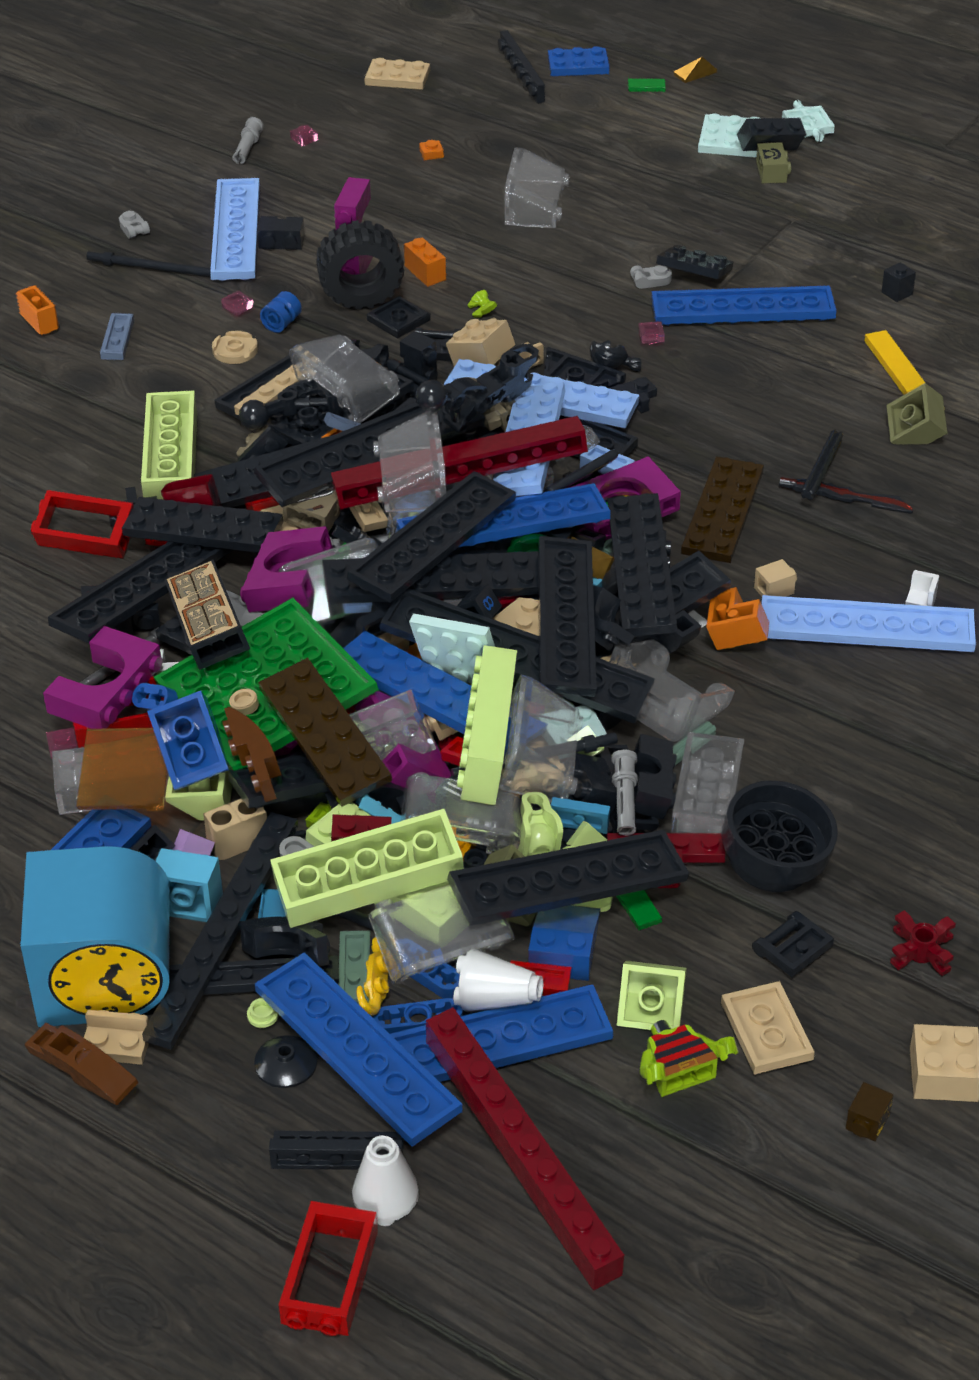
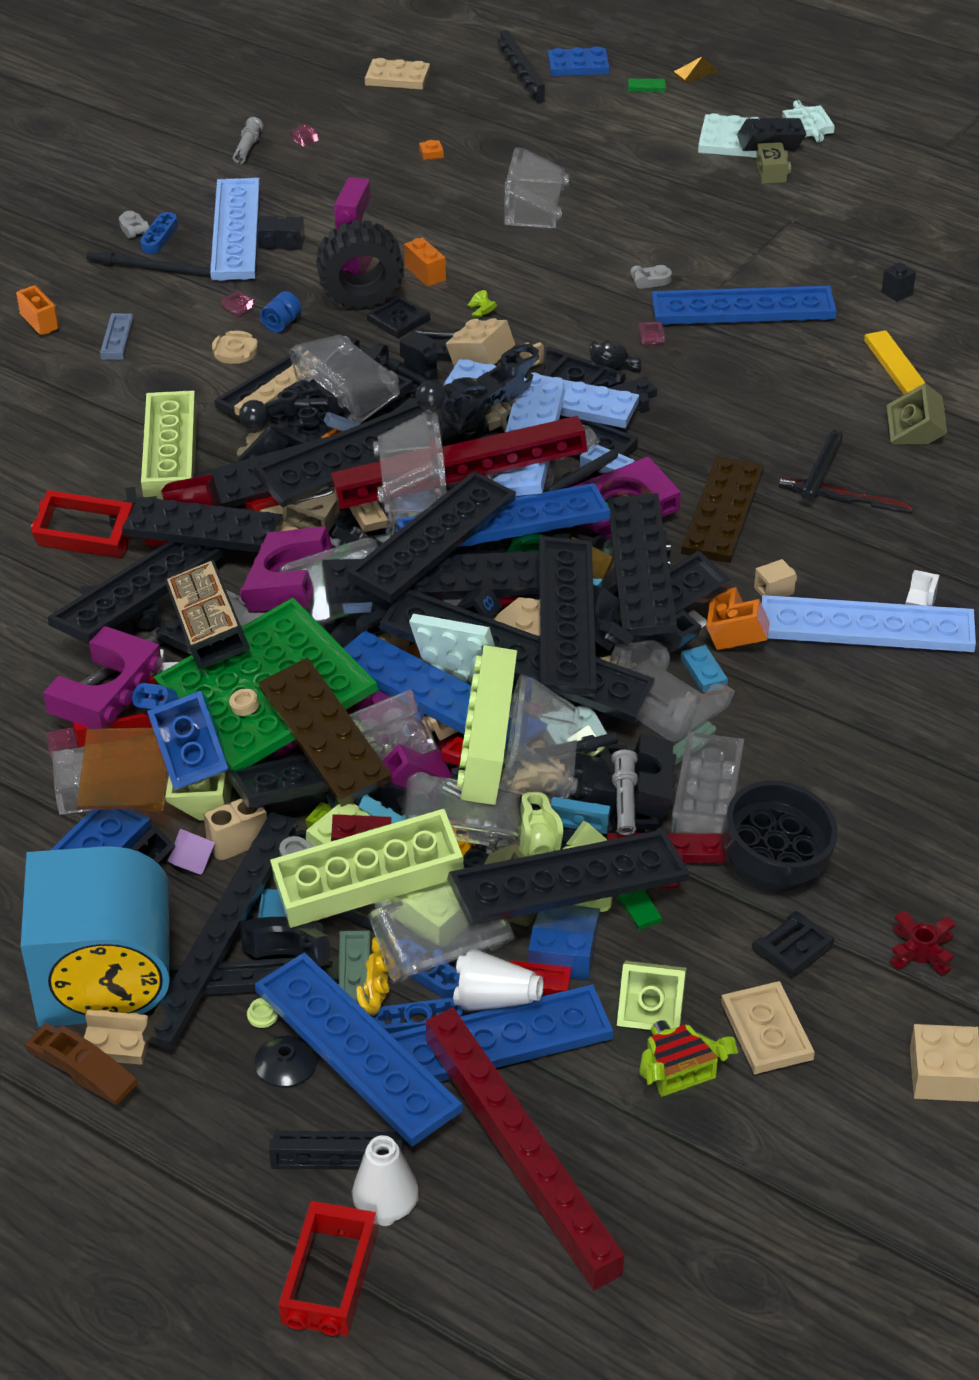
medium azure brick [155,848,223,922] -> none
reddish brown slope [222,707,281,802] -> none
black plate [656,245,734,279] -> none
dark brown brick [845,1082,894,1142] -> none
none -> blue beam [140,212,178,254]
none -> dark azure plate [681,645,728,693]

